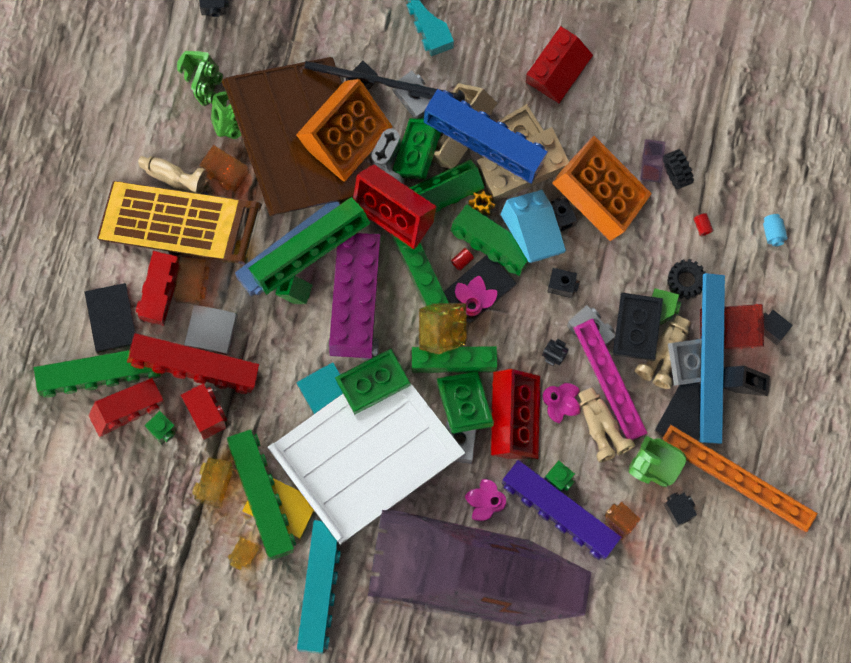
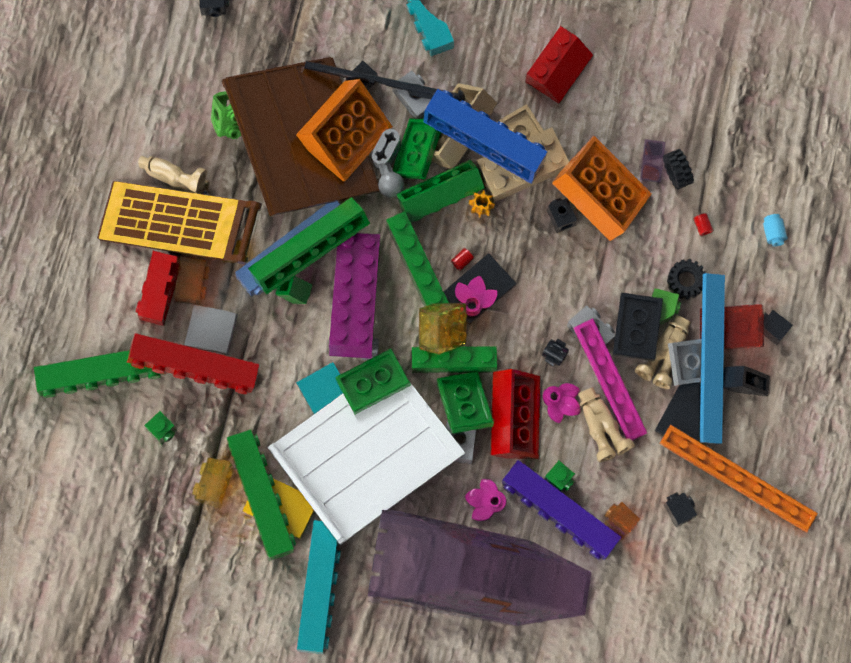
black tile [84,283,136,353] -> none
red wedge [88,378,163,438] -> none
bright green piece [177,51,223,106] -> none
red brick [181,383,228,440] -> none
clear orange brick [200,145,249,192] -> none
clear yellow bracket [227,537,260,571] -> none
red slope [353,164,437,249] -> none
green brick [450,204,529,276] -> none
medium azure slope [500,190,566,263] -> none
black brick [547,268,580,298] -> none
bright green piece [629,436,686,487] -> none

